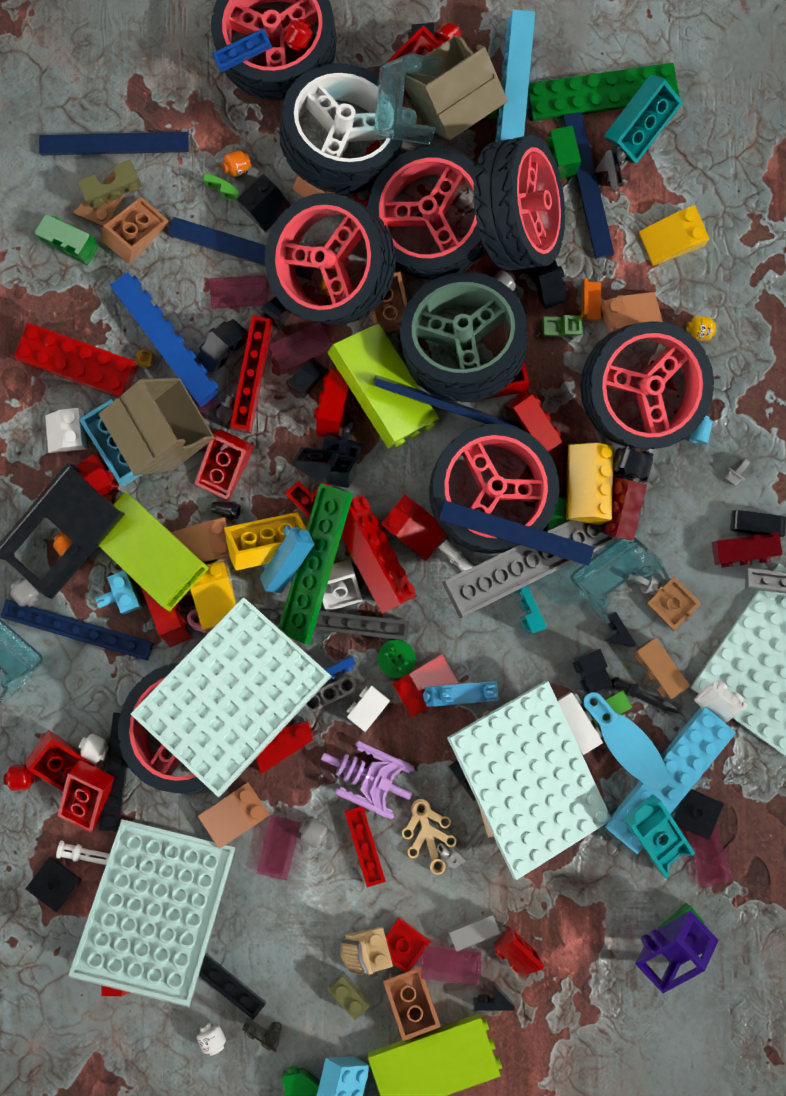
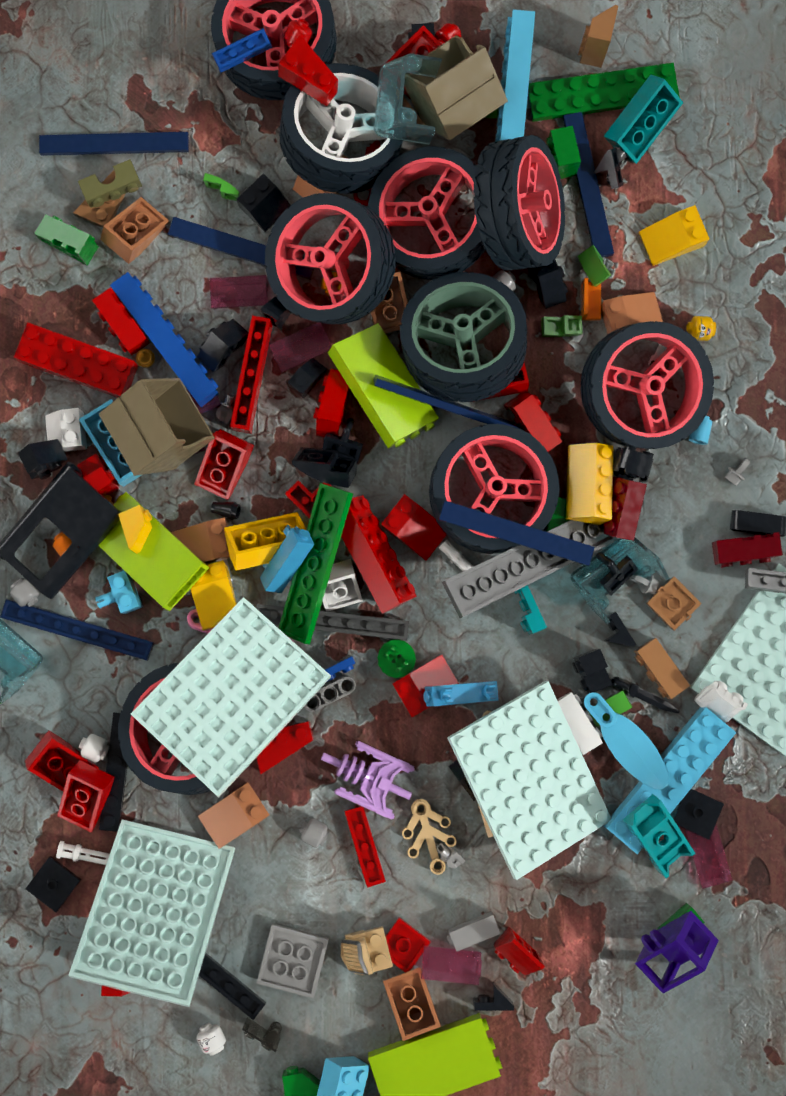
red head [3,764,35,791] -> none
red wedge [141,587,191,648] -> none
orange head [222,150,251,178] -> none
clear pink piece [257,815,301,881] -> none
olive brick [328,971,370,1021] -> none
white brick [347,686,390,732] -> none
none -> black brick [18,439,68,480]
none -> red wedge [92,287,150,355]
none -> yellow slope [118,505,152,554]
none -> light grey plate [257,923,329,999]
none -> red wedge [278,35,338,106]
none -> medium nougat slope [578,5,618,68]
none -> bright green slope [578,245,611,287]
none -> black plate [596,552,638,596]

